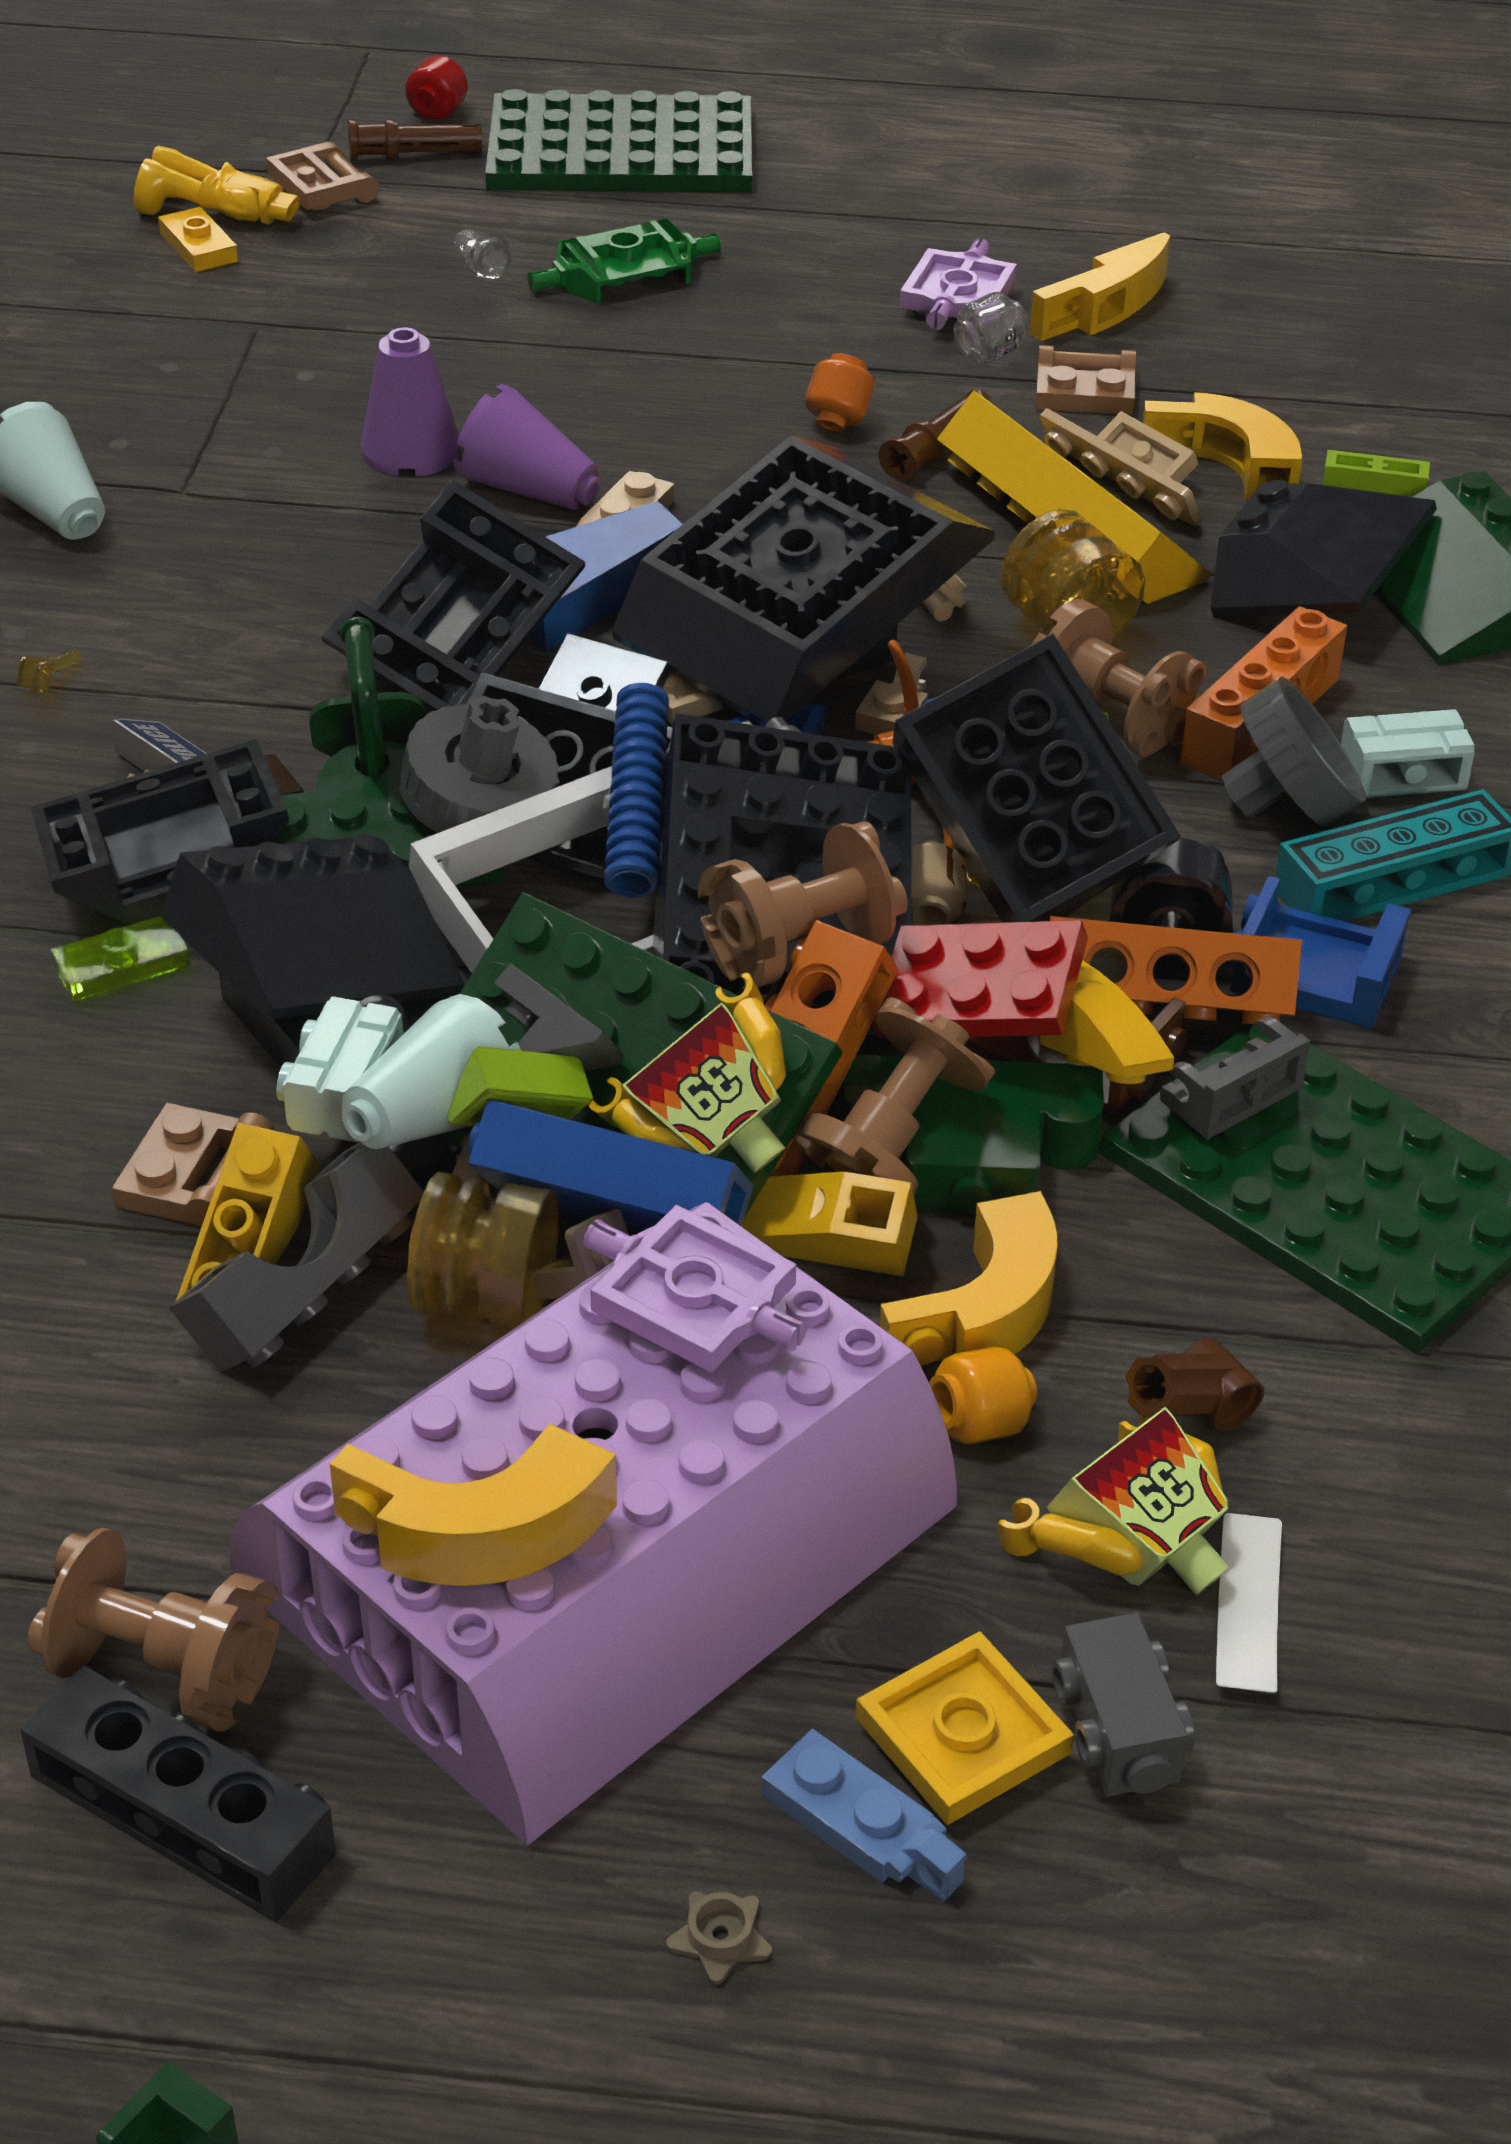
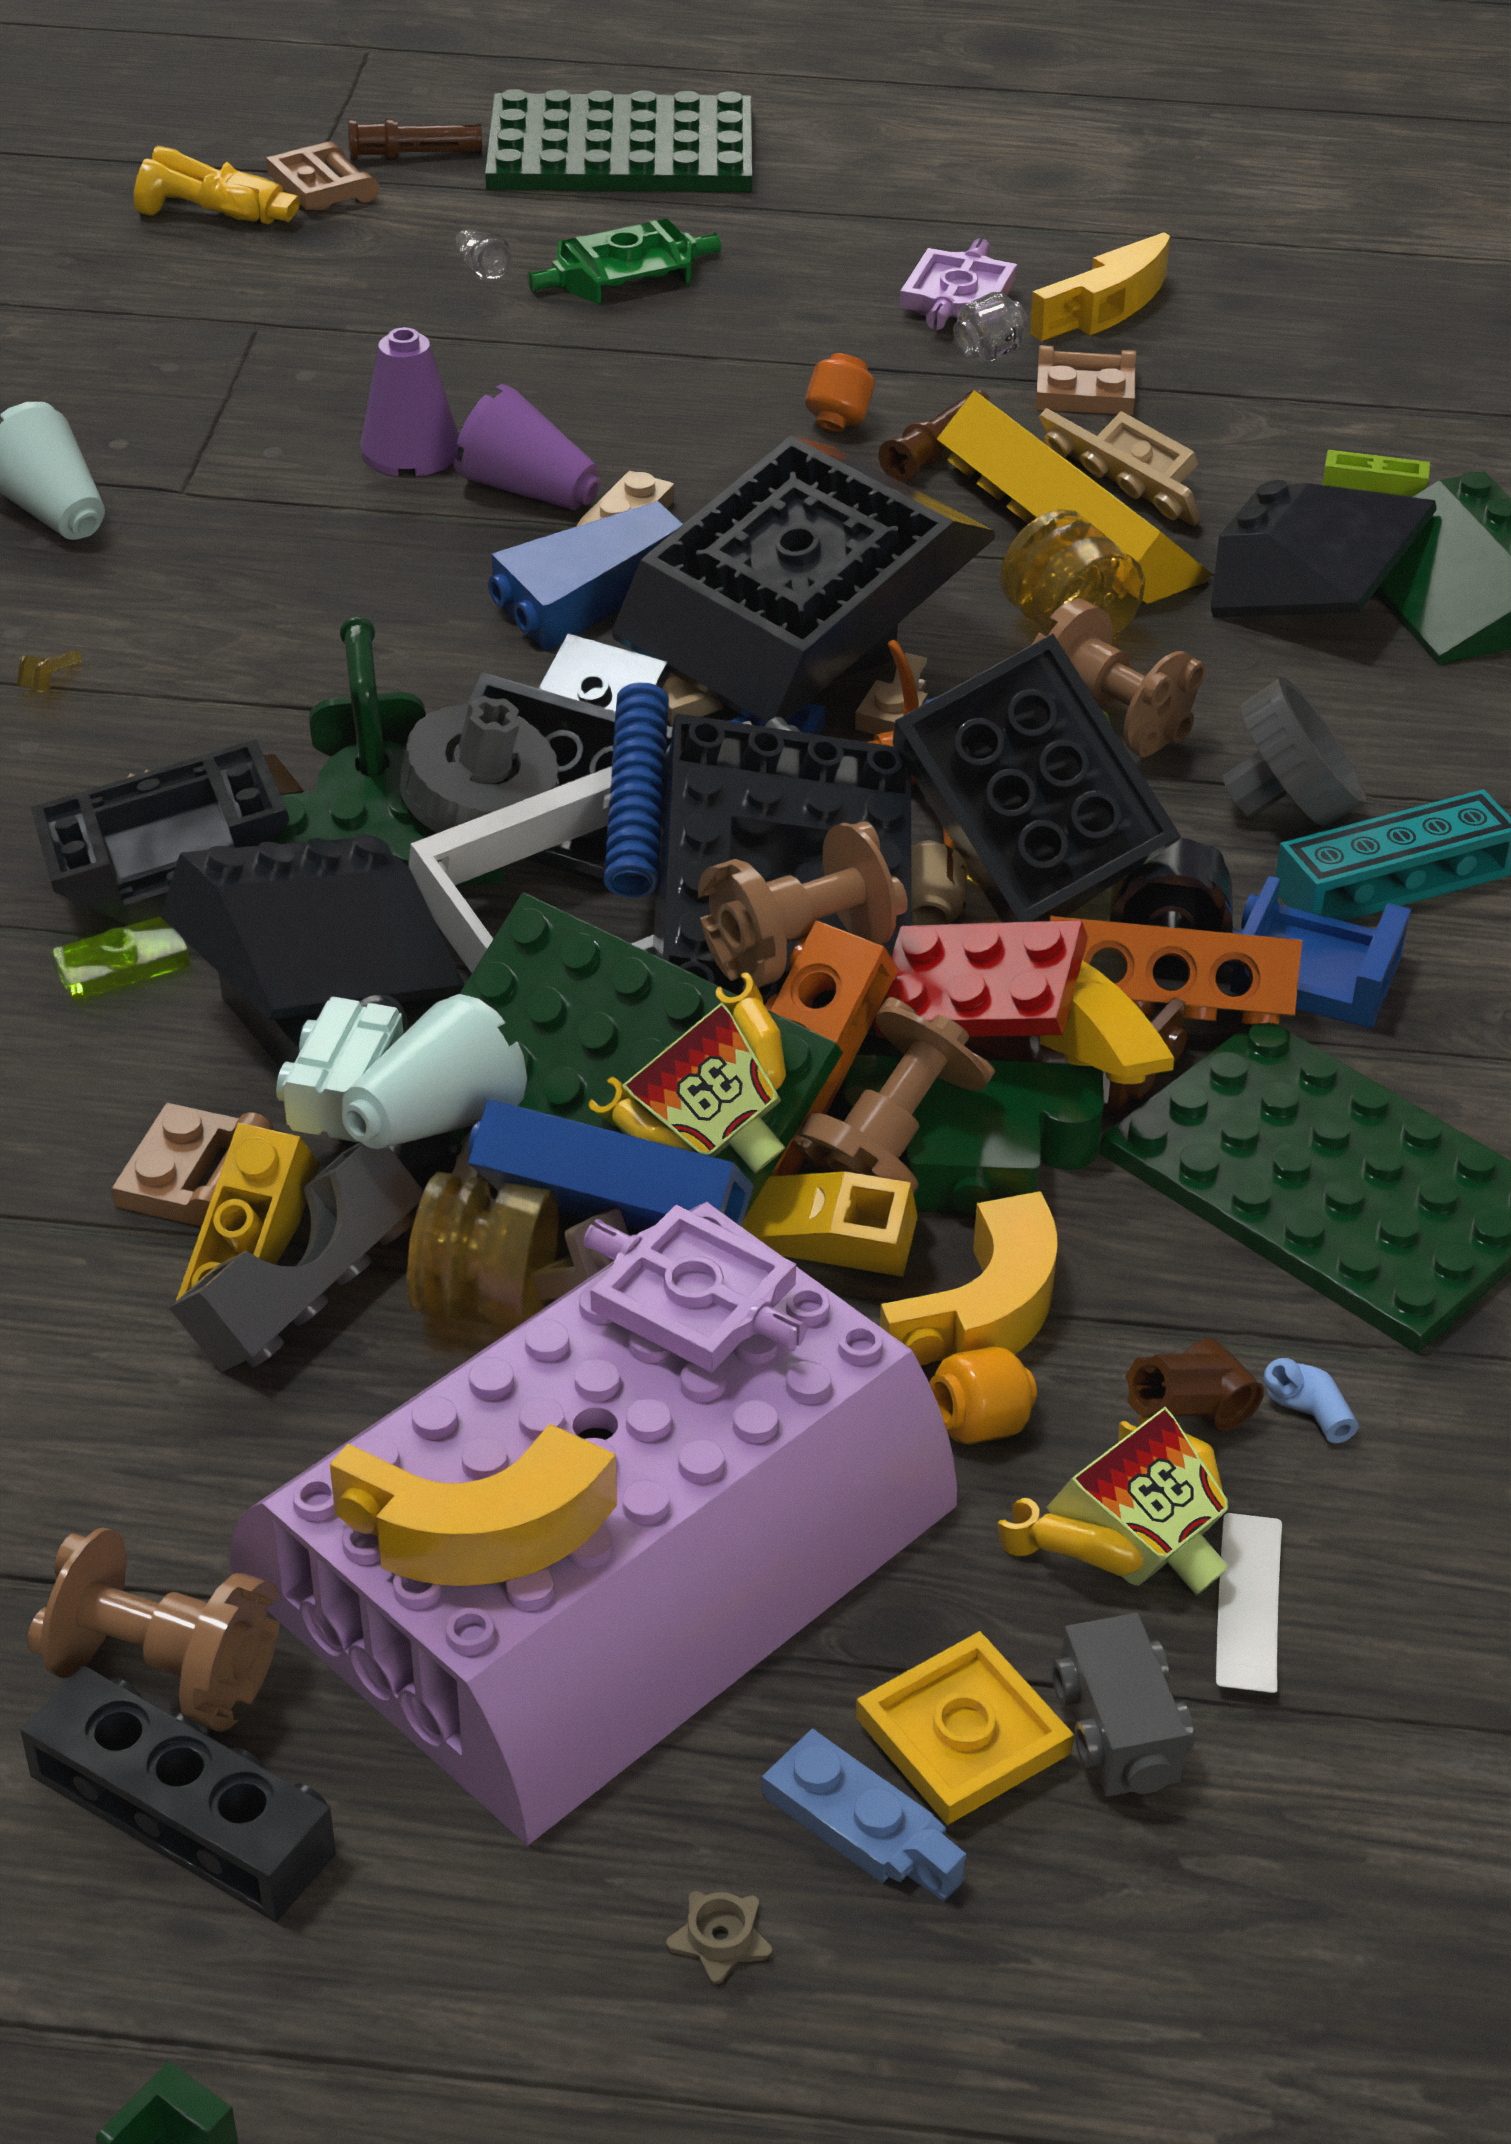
light grey slope [112,719,207,772] -> none
yellow plate [158,207,238,272] -> none
black slope [321,479,585,711] -> none
red head [405,55,468,119] -> none
lime slope [447,1046,593,1126] -> none
dark grey slope [494,963,624,1072] -> none
tan plate [923,574,966,622] -> none
yellow arch [1143,392,1302,502] -> none
dark grey hinge [1159,1017,1310,1140] -> none
orange brick [1180,606,1347,782] -> none
light aqua brick [1341,709,1475,798] -> none
none -> light blue arm [1263,1358,1359,1443]

